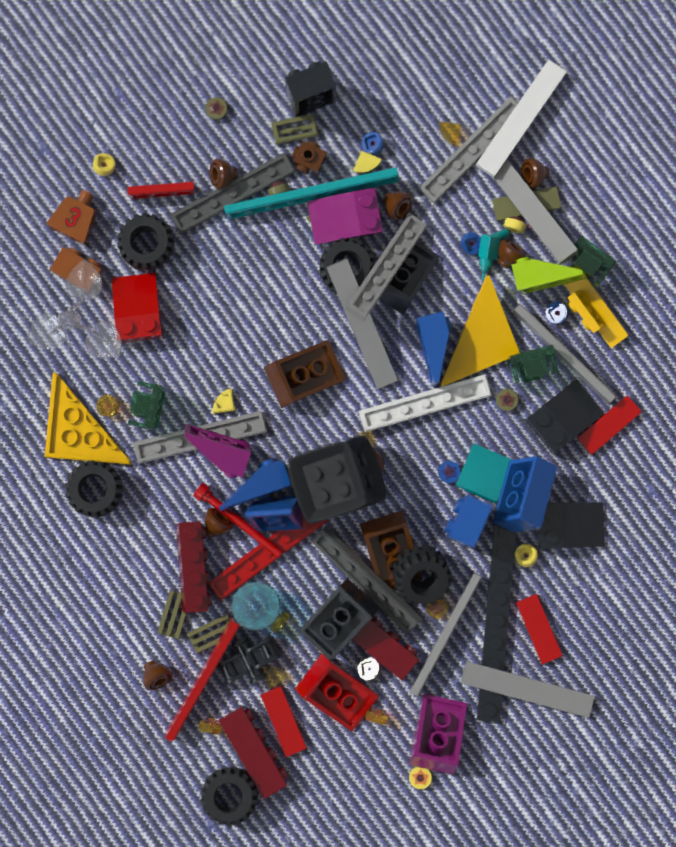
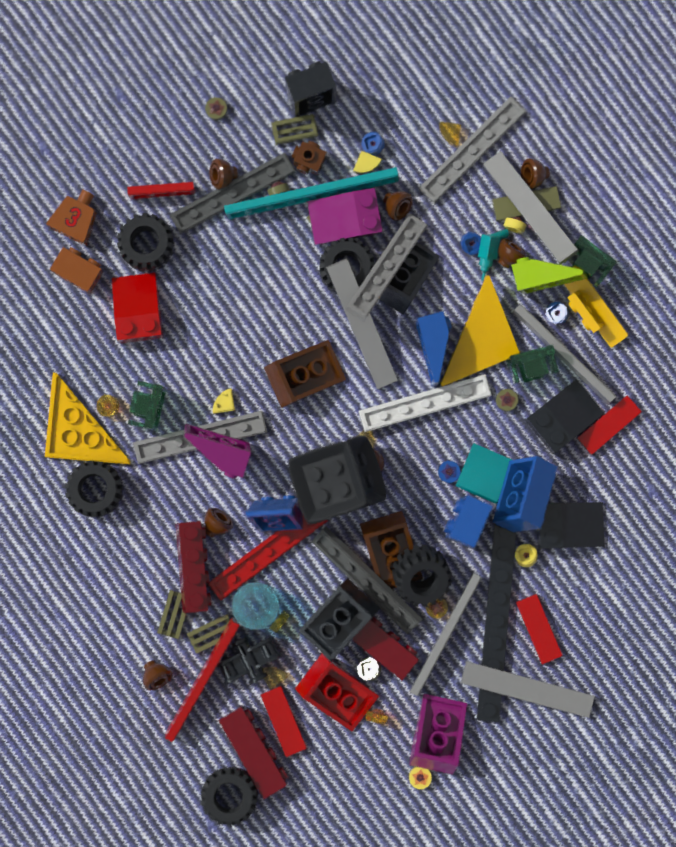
clear plant [25,260,122,359] -> none
light yellow tile [92,153,115,176] -> none
red piece [193,482,284,558] -> none
clear yellow tile [198,718,221,734] -> none
blue slope [219,458,291,511] -> none
white tile [475,59,567,178] -> none

